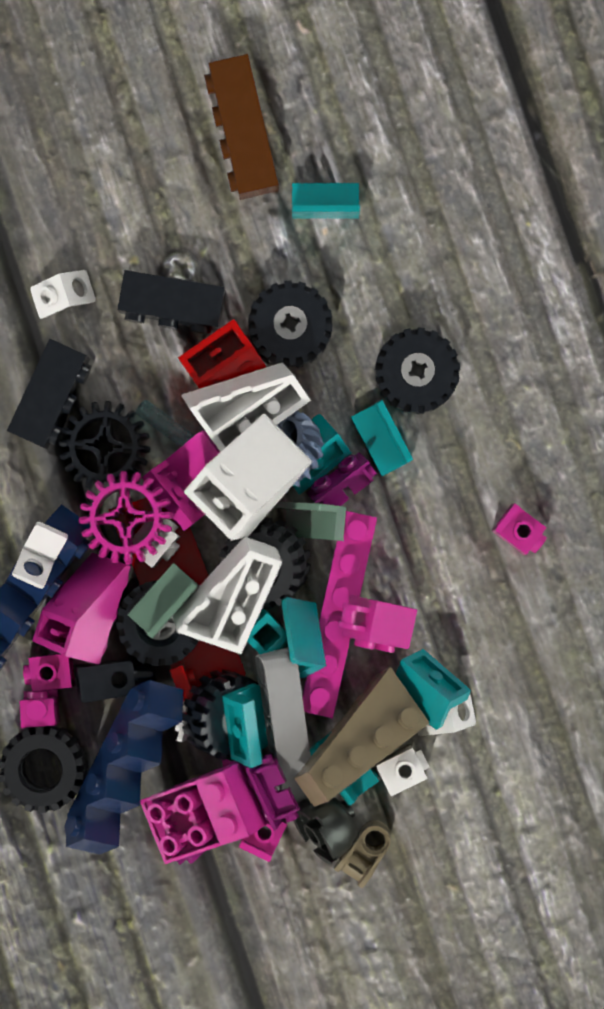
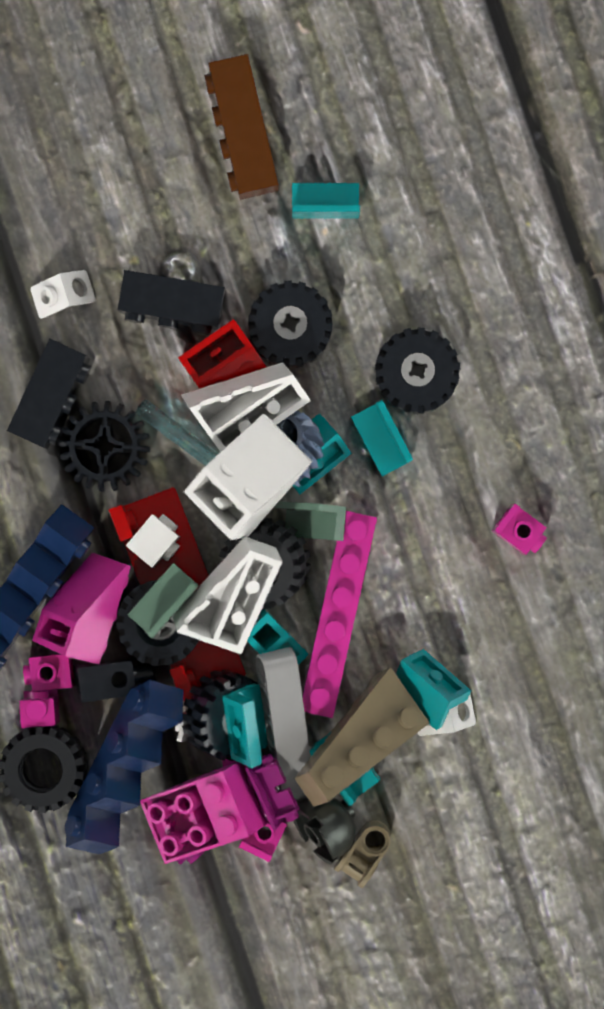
white bracket [12,522,68,589] -> none
dark pink gear [79,471,173,565] -> none
dark pink bracket [142,431,220,531] -> none
teal panel [281,597,326,678] -> none
magenta hinge [306,452,377,506] -> none
dark pink brick [338,595,417,653] -> none
white brick [376,745,430,796] -> none

